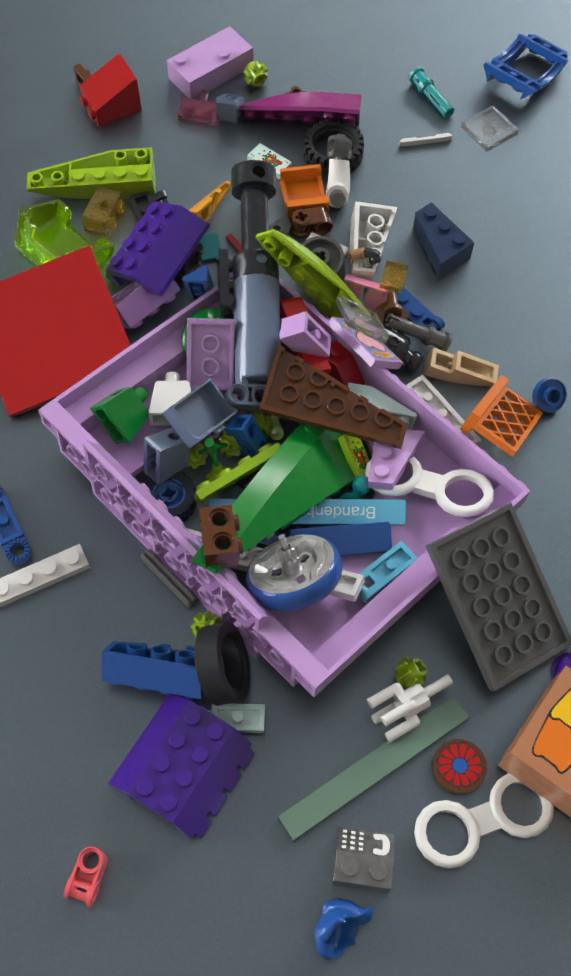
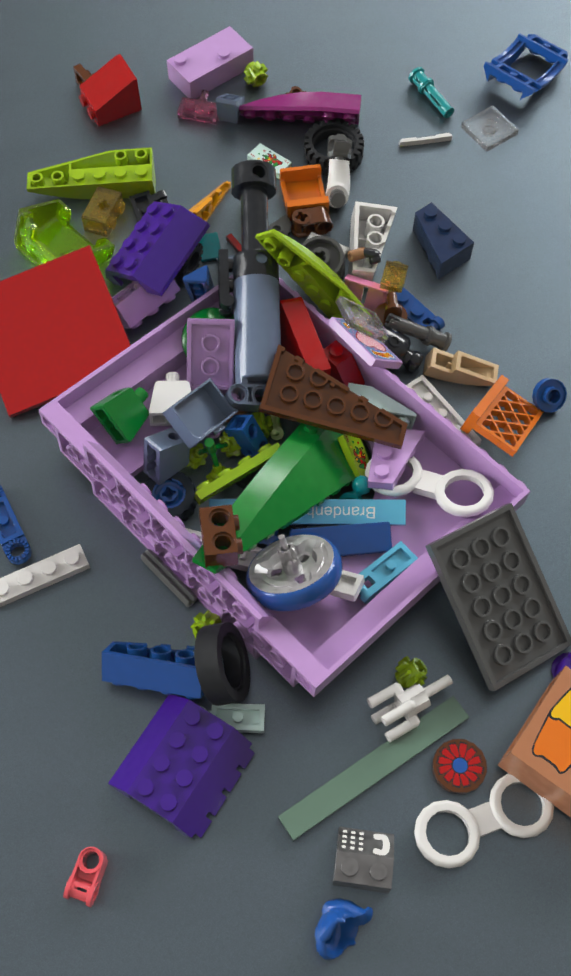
lavender slope [279,312,331,357] -> none

